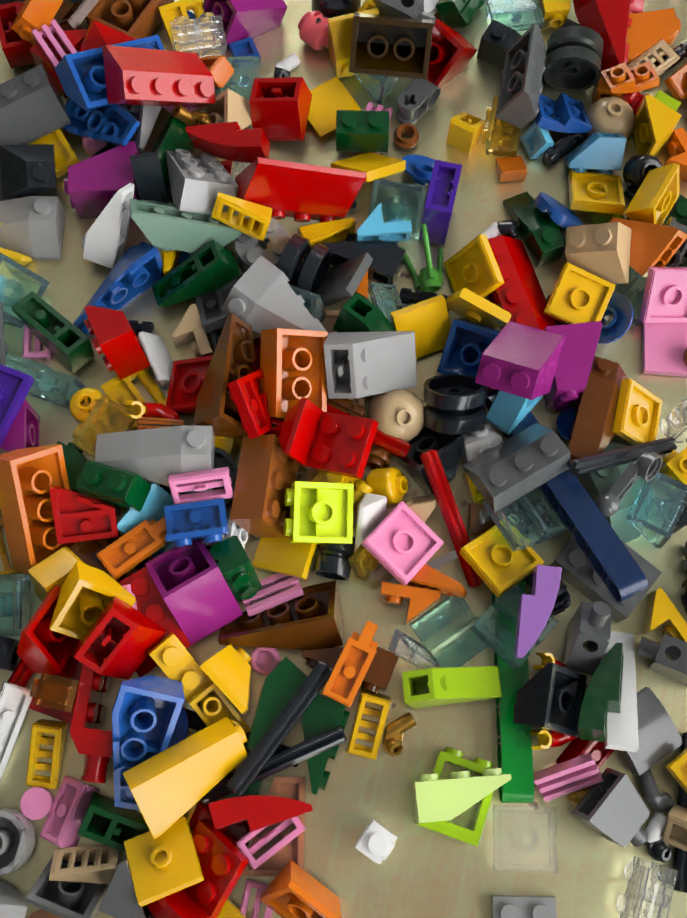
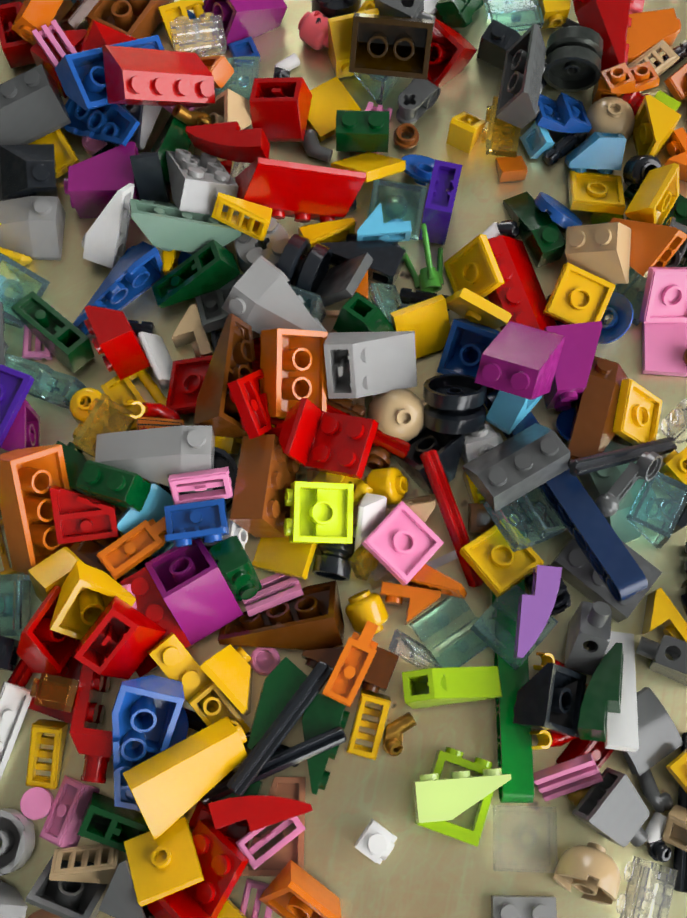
none -> dark grey arm [302,129,333,163]
none -> yellow head [345,589,388,634]
none -> tan cylinder [553,842,621,905]

